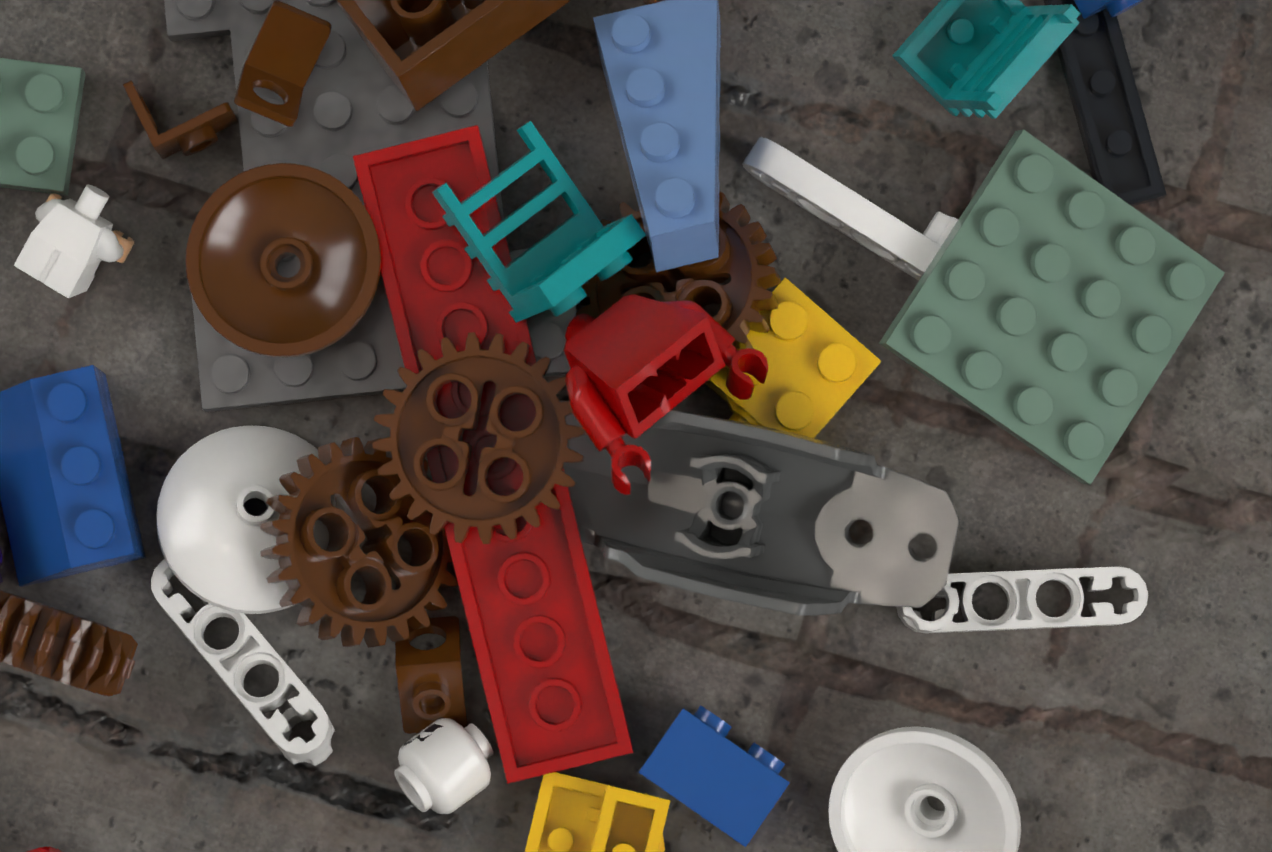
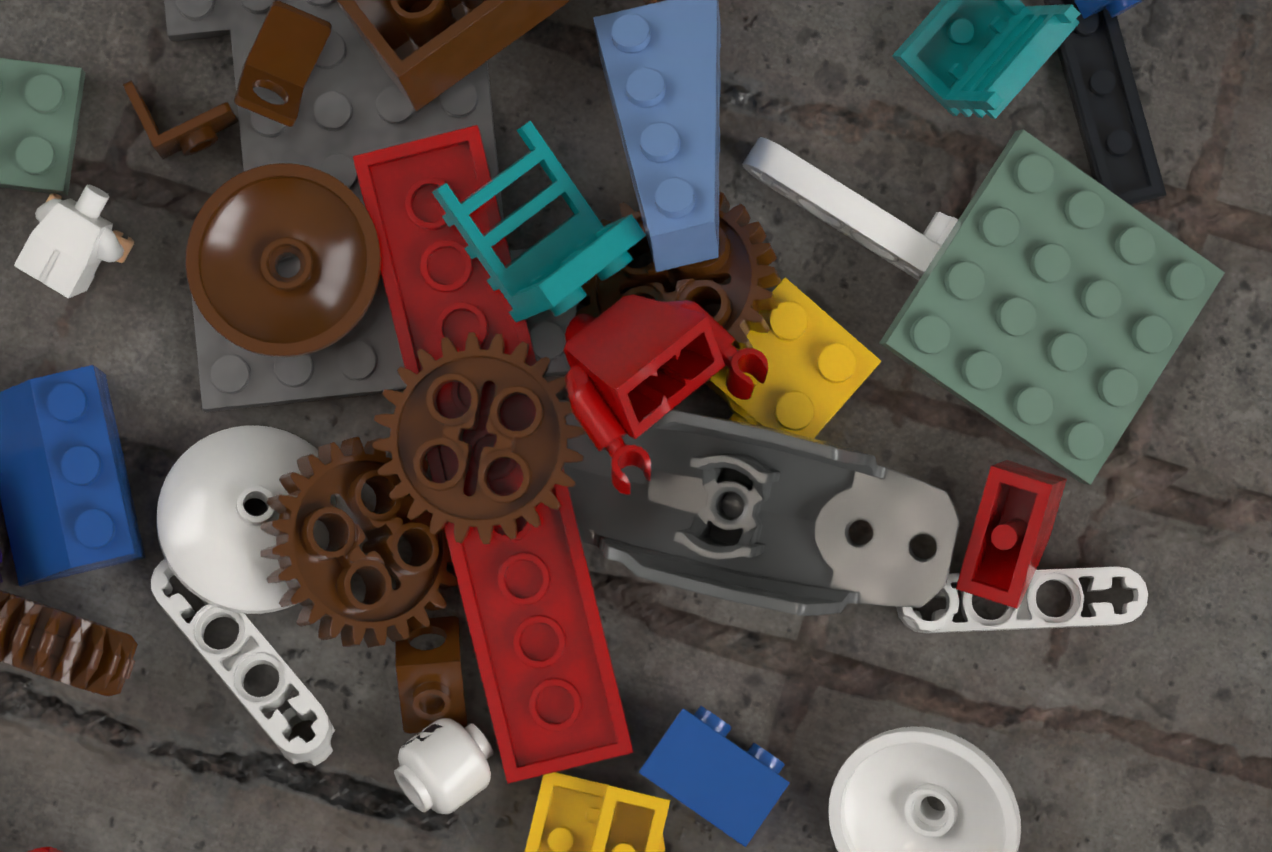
none -> red slope [956,460,1067,609]

